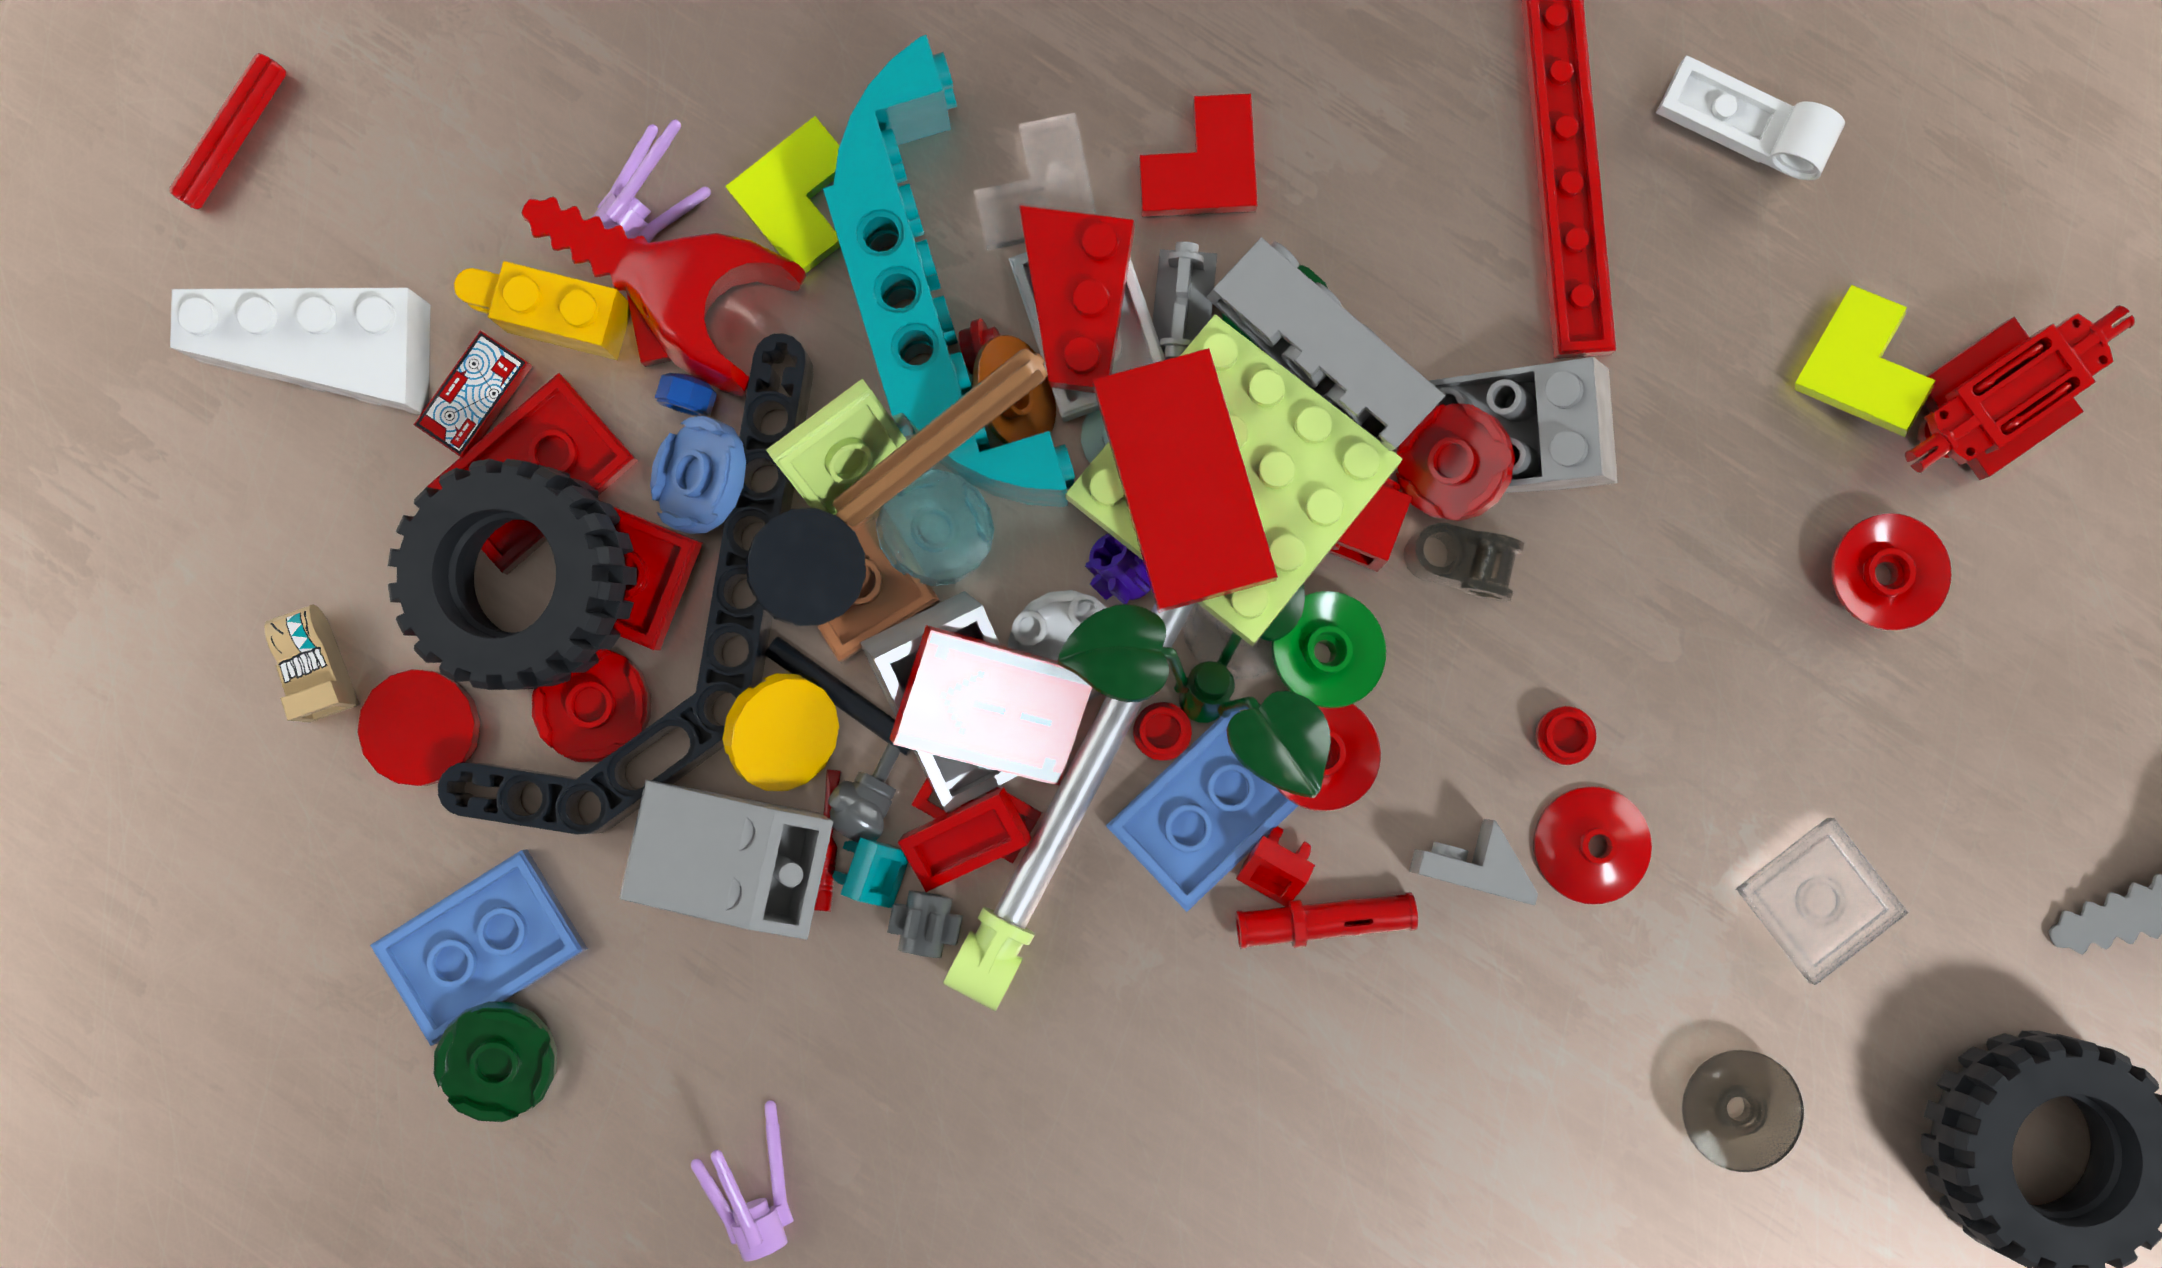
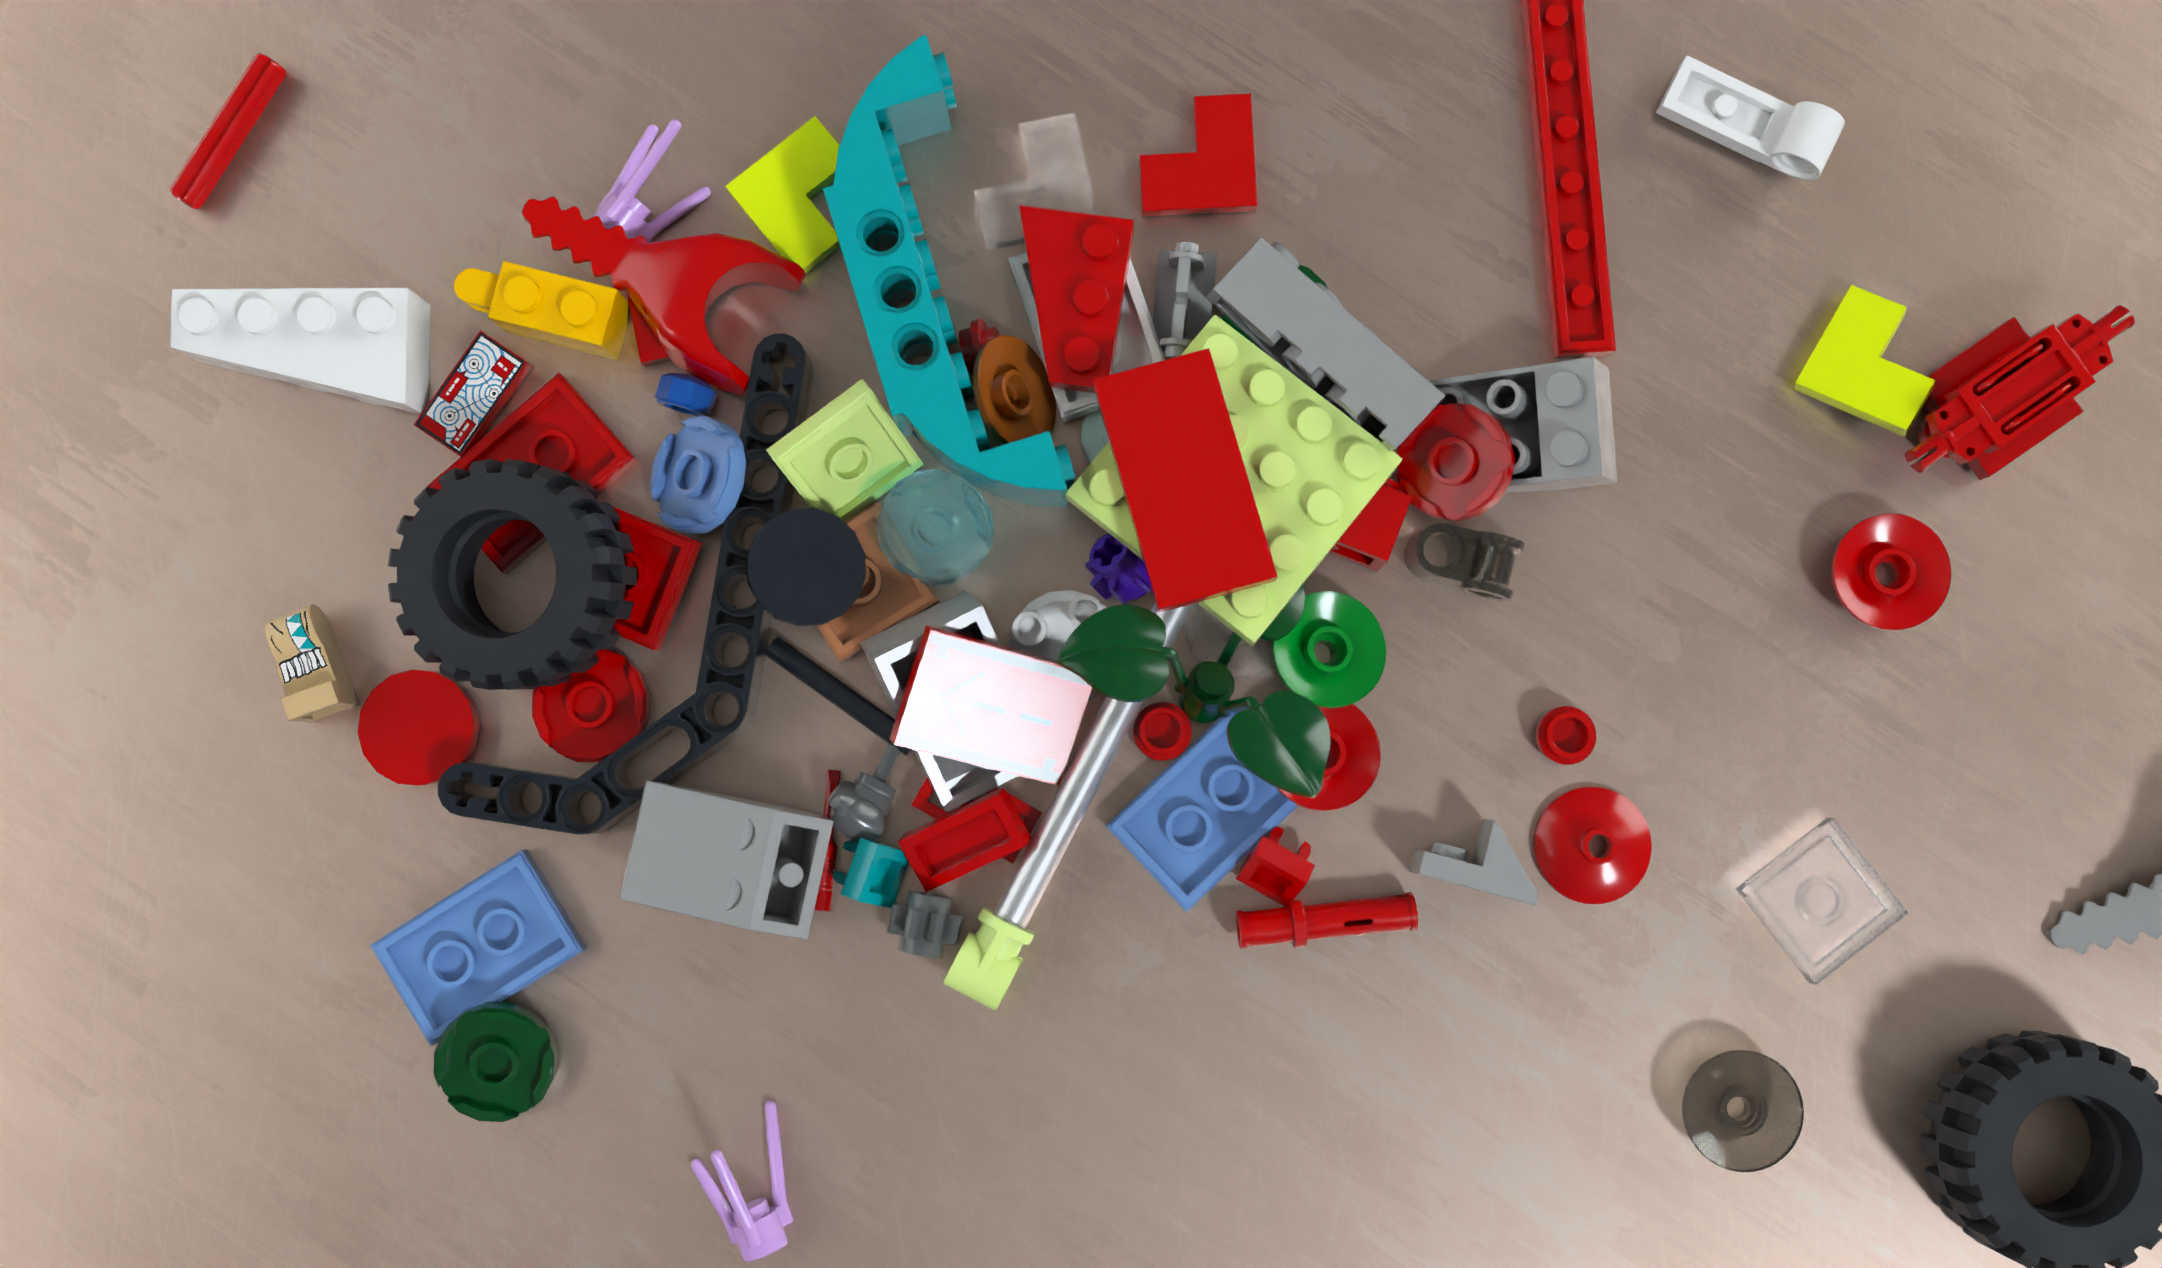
yellow tile [722,673,839,791] -> none
medium nougat axle [833,349,1047,526] -> none

